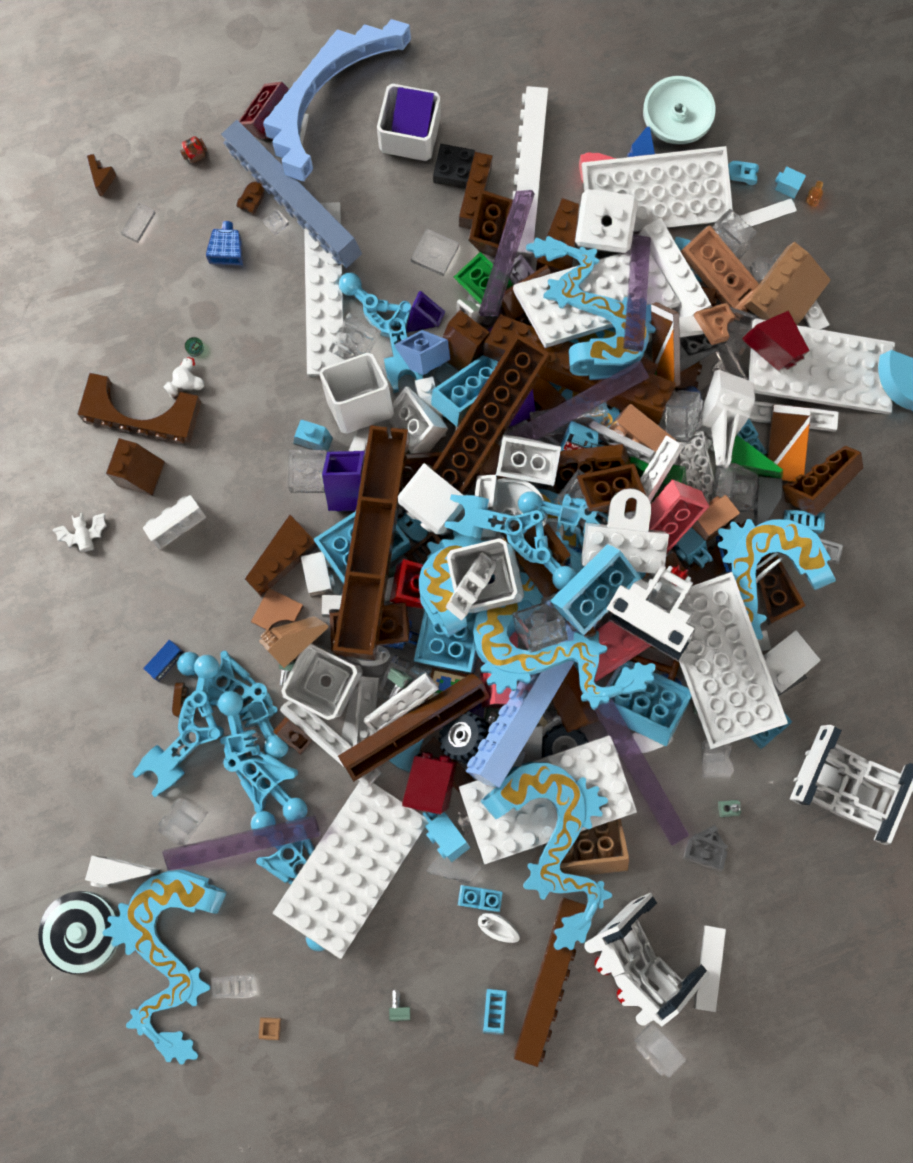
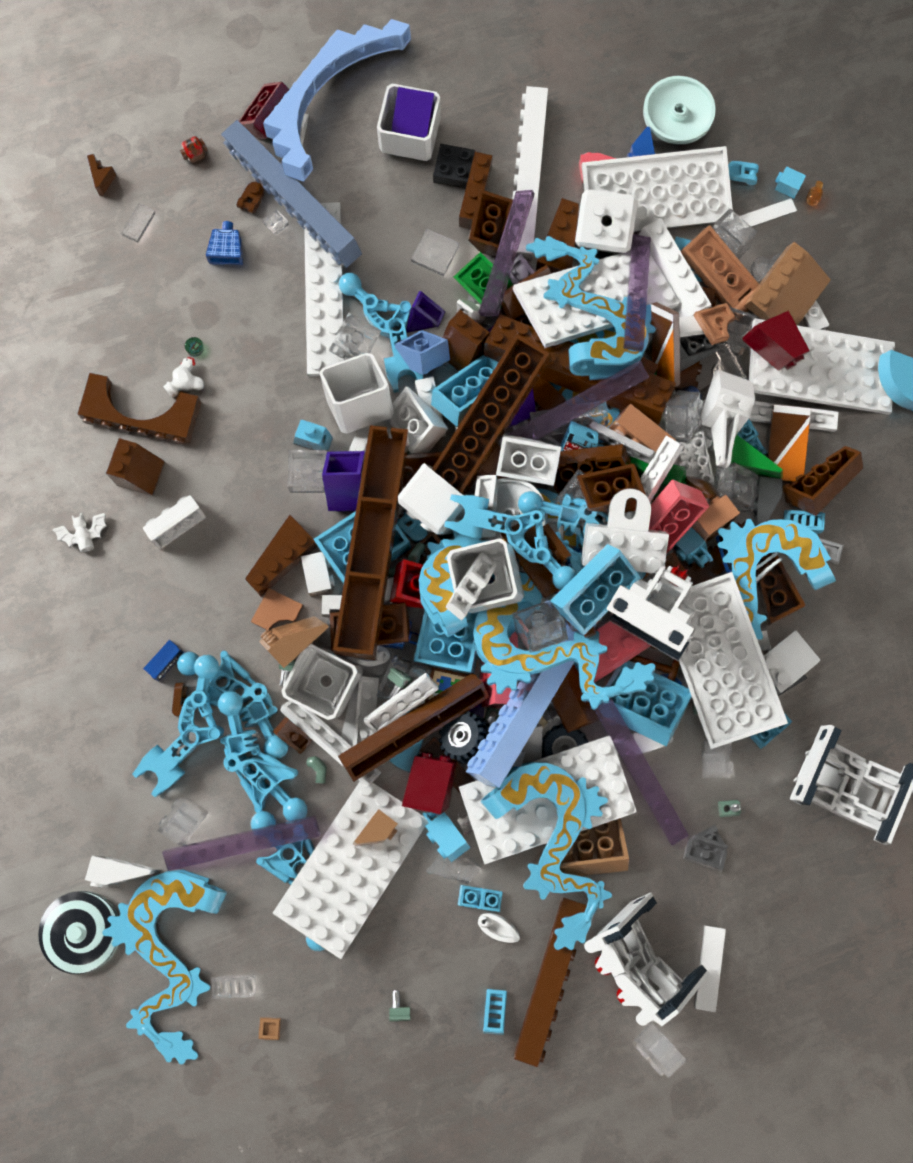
none -> sand green arm [307,756,327,784]
none -> medium nougat slope [353,809,398,846]
none -> sand green arm [407,542,426,564]
none -> reddish brown dish [685,476,720,500]

